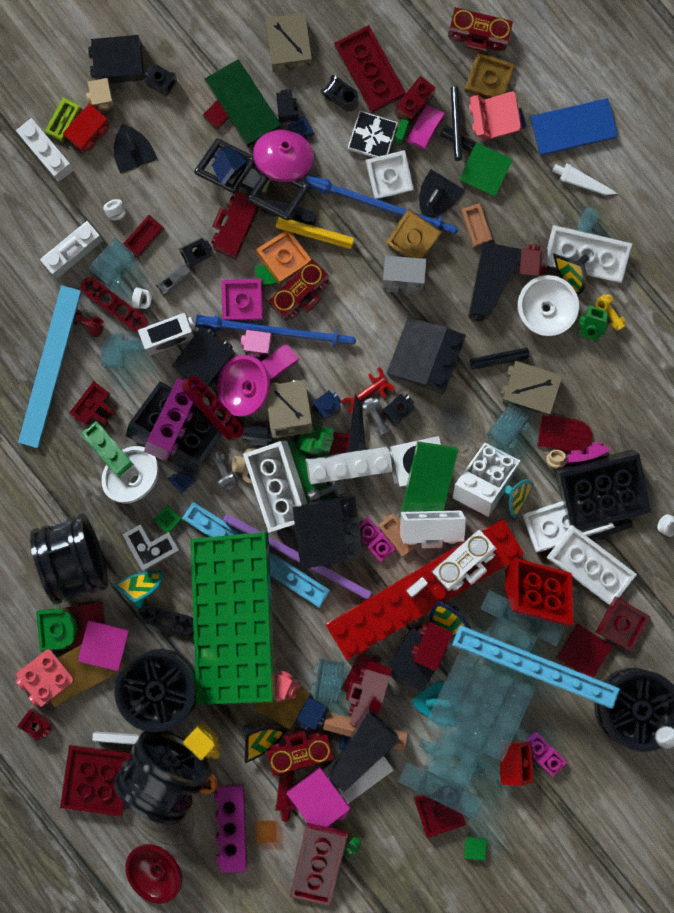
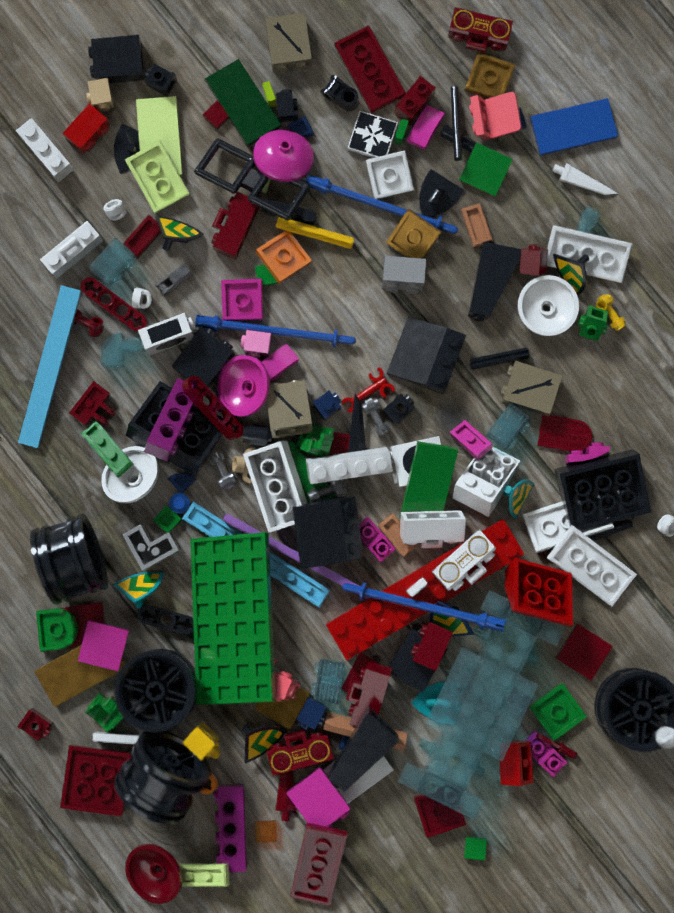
coral bracket [15,650,73,708] -> none
lime tile [44,97,82,143] -> none
black brick [178,238,212,267] -> none
dark blue slope [211,146,248,185] -> none
dark red piece [268,259,329,321] -> none
green tile [343,837,361,858] -> none
medium azure tile [452,625,620,709] -> none
tan plate [546,450,567,469] -> none
dark red tile [596,596,650,652] -> none
none -> green hair [84,693,123,733]
none -> yellowish green tile [125,140,190,214]
none -> yellowish green tile [136,96,183,176]
none -> shield [155,215,204,251]
none -> blue plate [169,493,190,513]
none -> yellowish green tile [178,864,230,887]
none -> lime tile [262,81,277,108]
none -> blue bar [342,582,506,632]
none -> dark pink plate [450,420,493,460]
none -> green tile [528,682,587,741]
none -> dark red piece [536,733,578,759]

